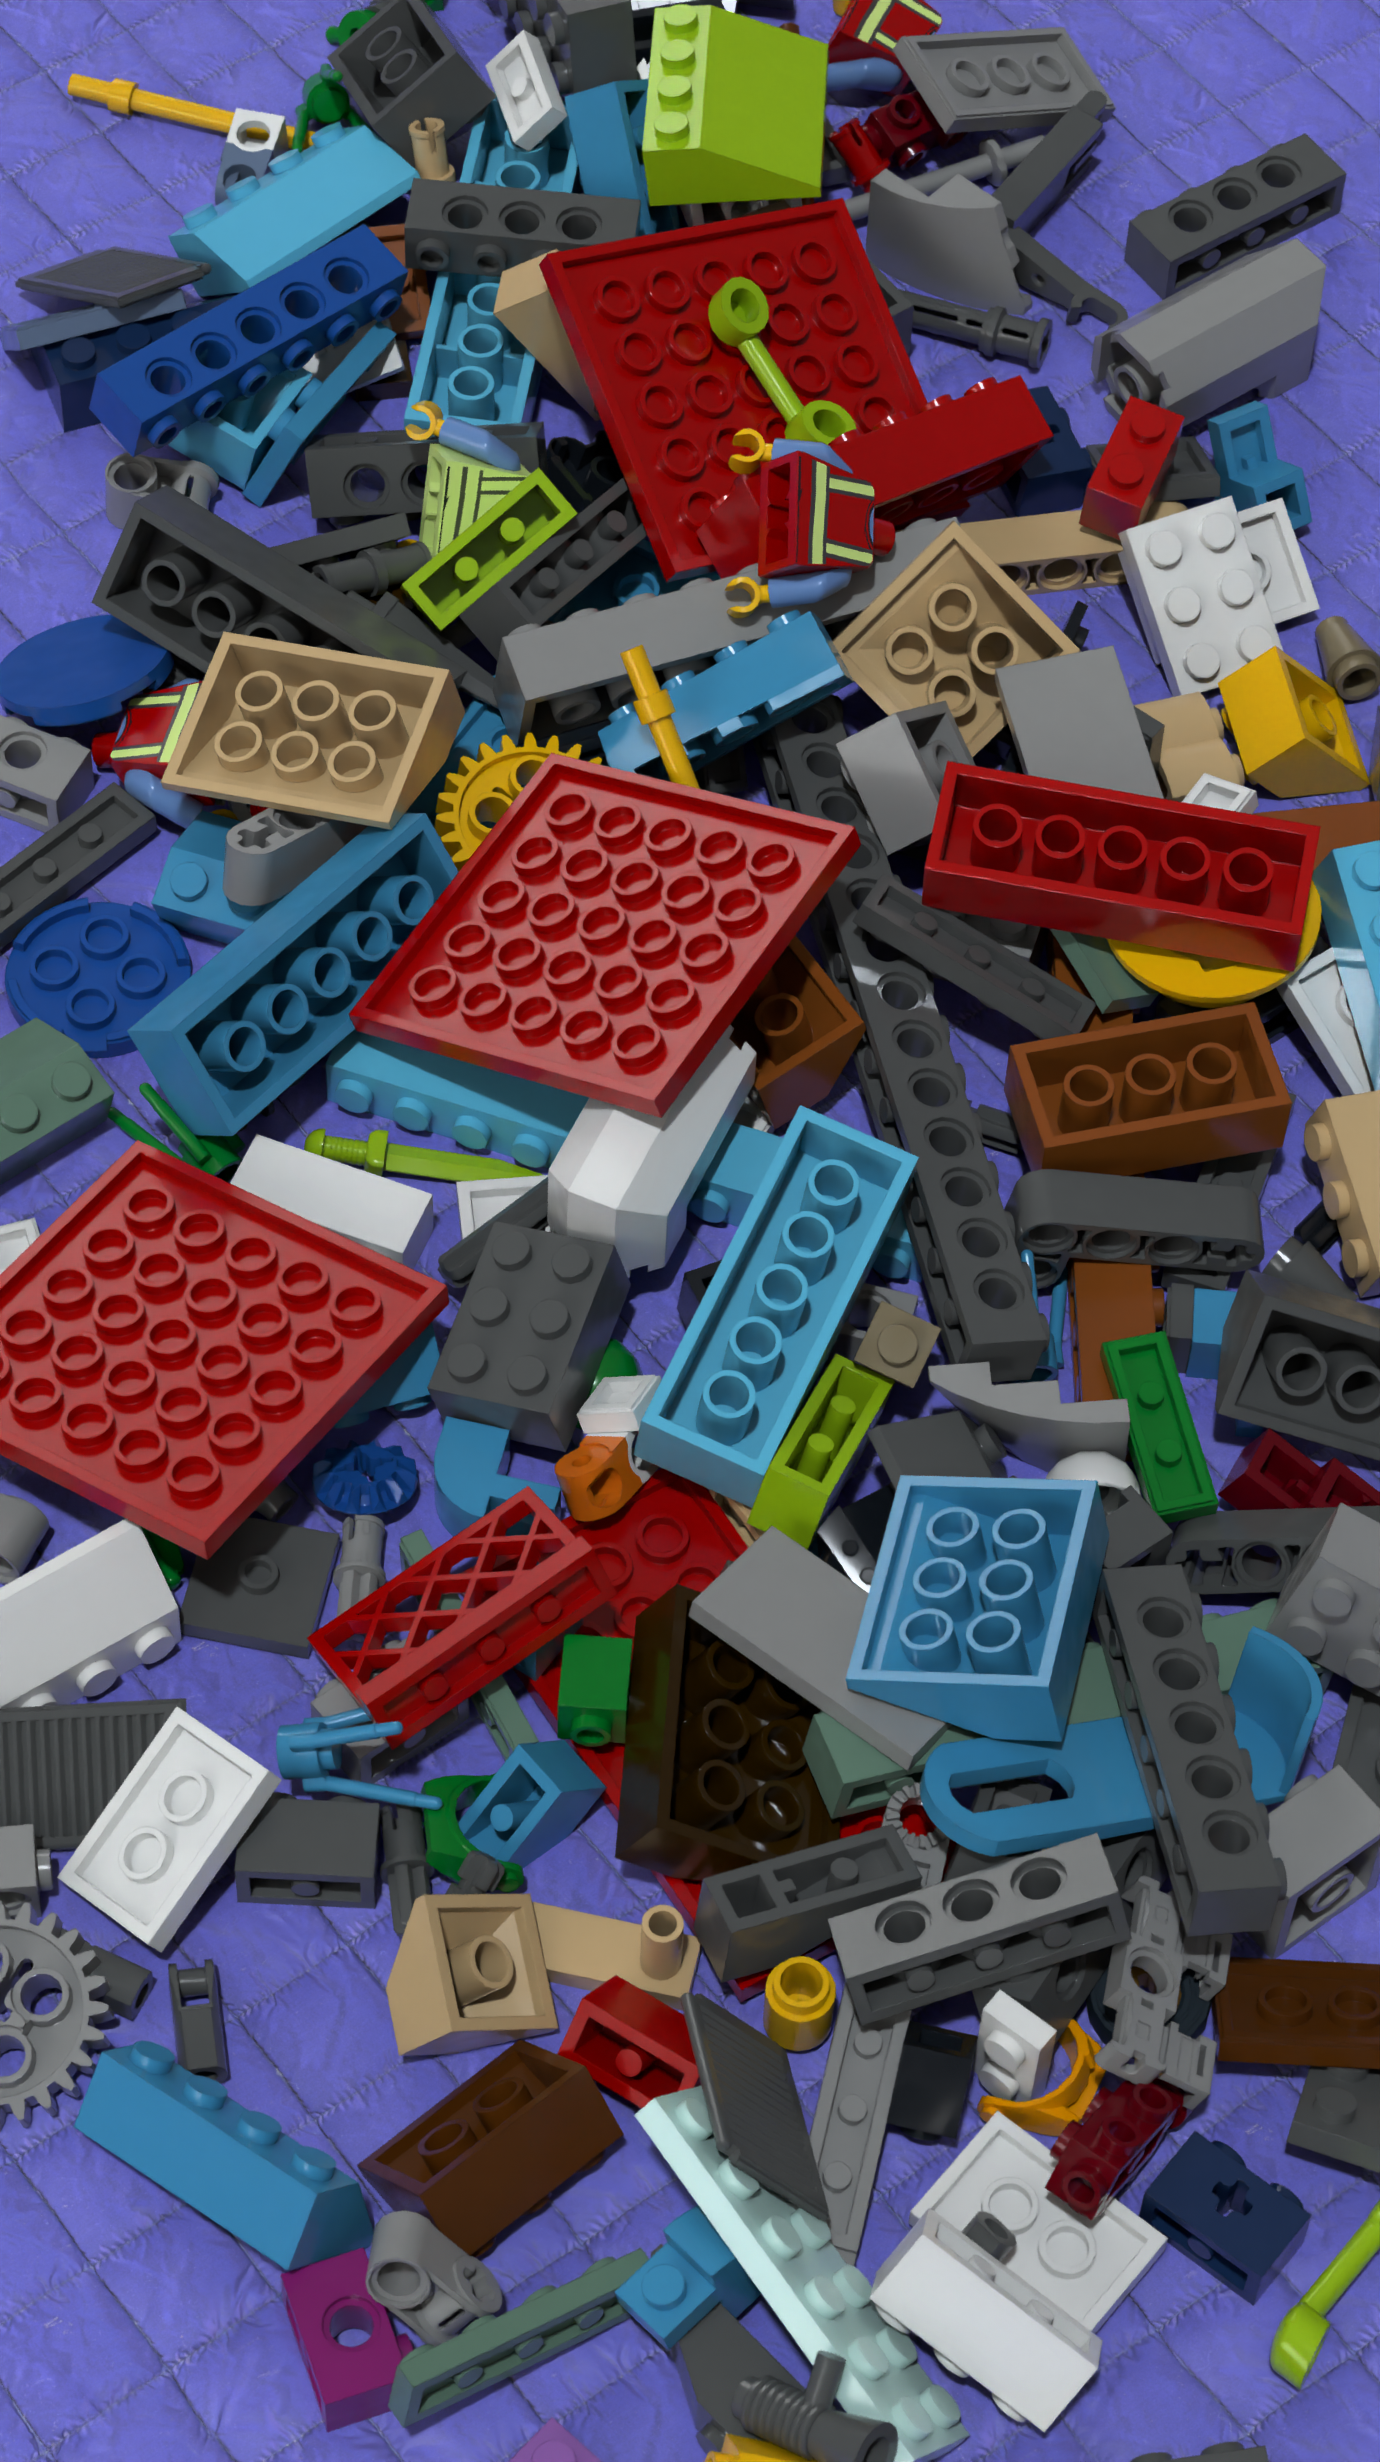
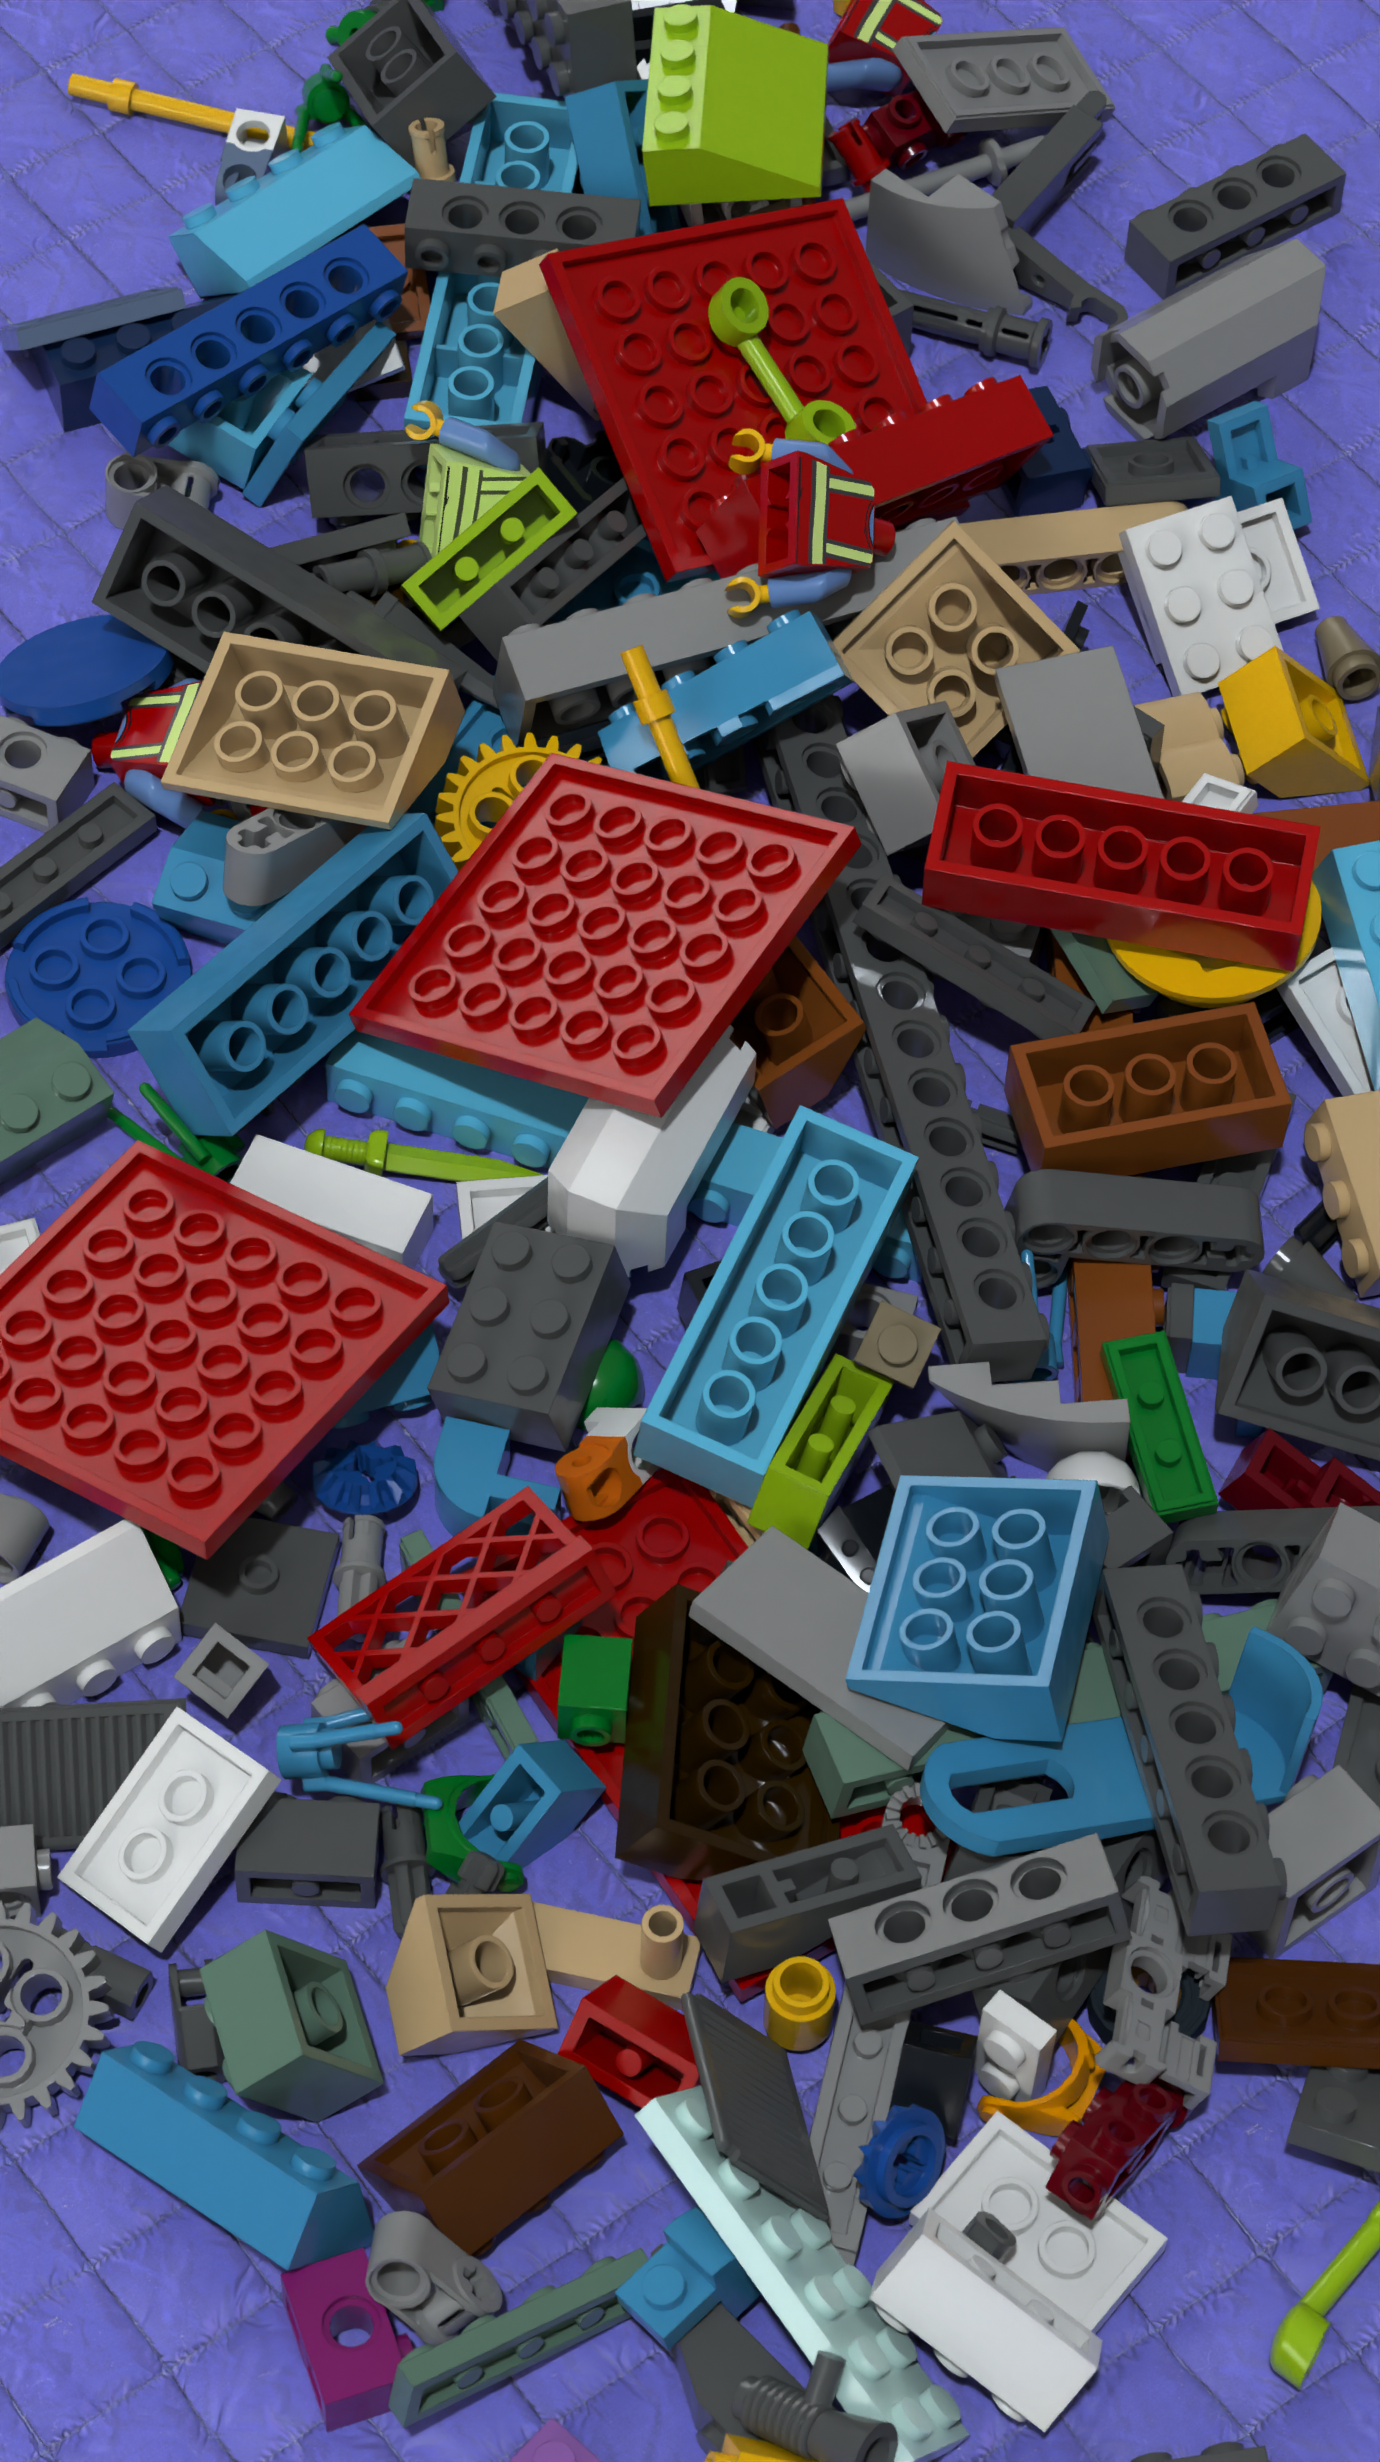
dark grey window [15,247,212,309] -> none
white plate [485,30,568,151] -> none
white tile [576,1375,662,1434] -> none
red brick [1079,395,1185,540] -> none
dark blue brick [1139,2131,1312,2306] -> none
none -> light grey brick [173,1623,269,1719]
none -> sand green brick [199,1929,384,2123]
none -> blue gear [853,2103,946,2218]

